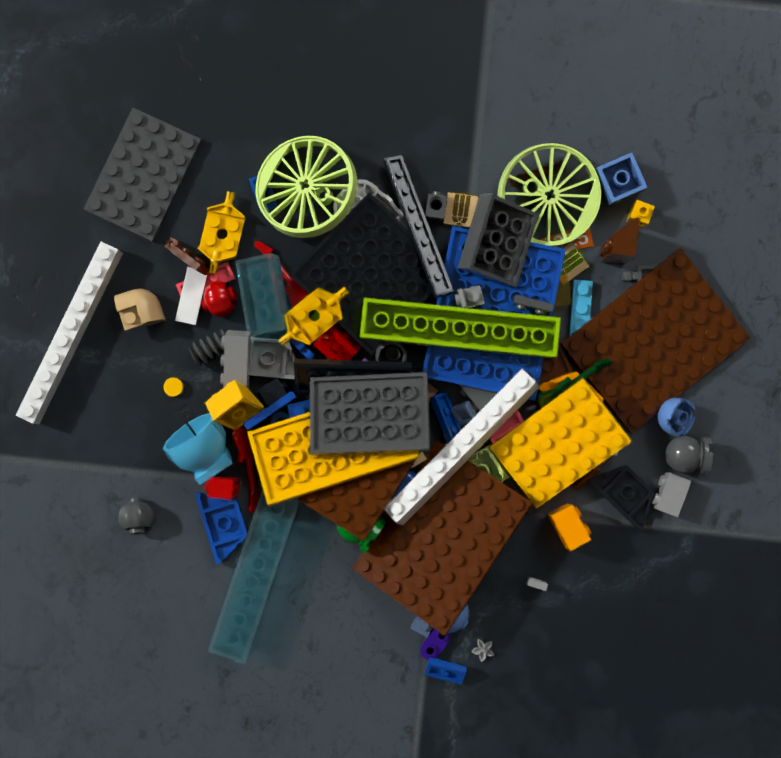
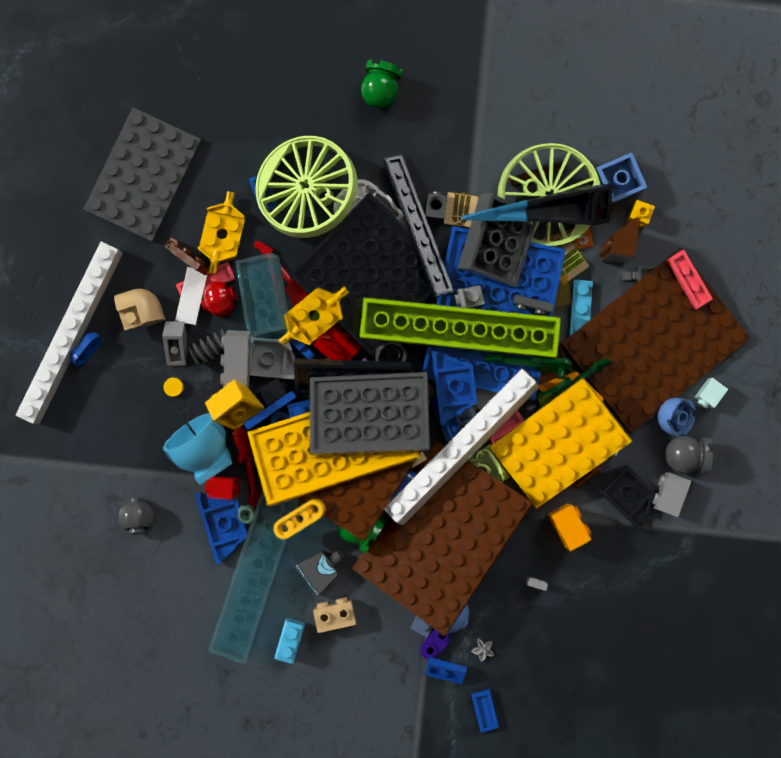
none -> blue plate [70,332,102,367]
none -> light grey slope [162,321,187,366]
none -> sand green plate [237,505,256,524]
none -> yellow plate [274,499,326,539]
none -> medium azure brick [274,618,305,664]
none -> dark grey torso [294,551,343,596]
none -> tan brick [313,597,356,633]
none -> green tile [361,60,403,109]
none -> blue wing [431,350,477,425]
none -> black plate [461,184,613,225]
none -> blue tile [471,689,499,733]
none -> dark green piece [484,354,572,380]
none -> coral tile [666,250,713,309]
none -> light aqua brick [695,378,728,409]

